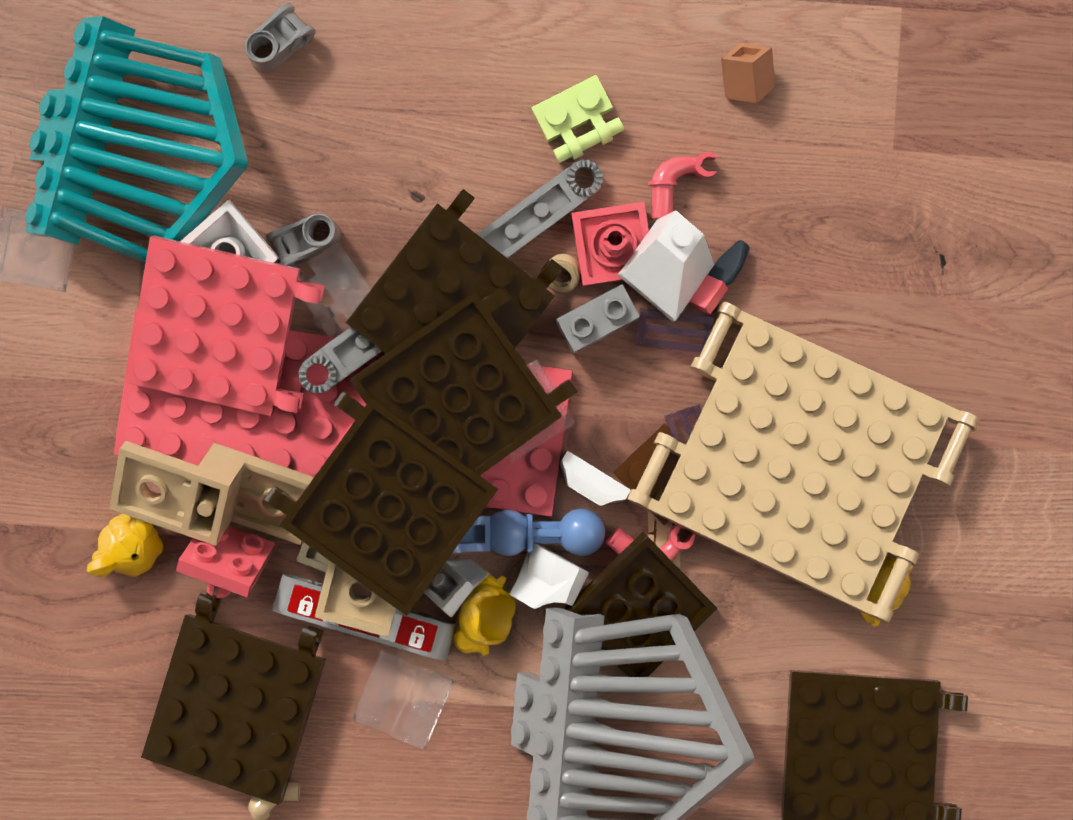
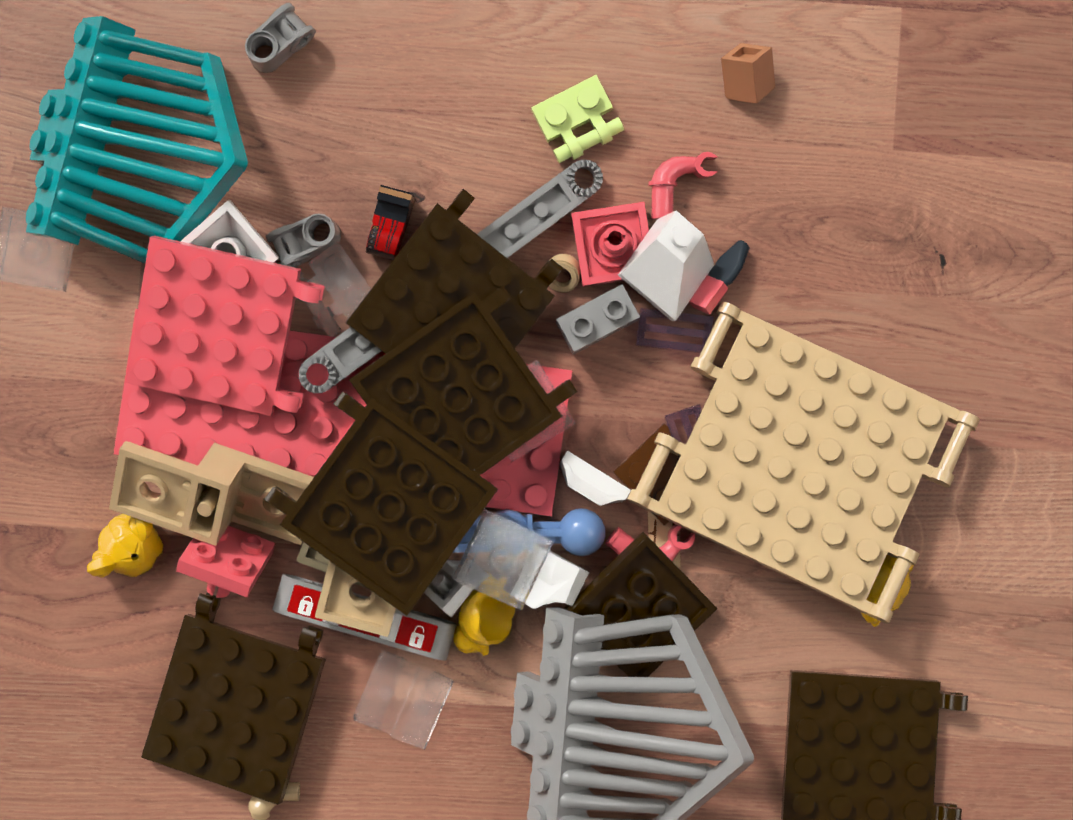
none -> leg [366,185,416,260]
none -> clear plate [452,509,554,610]

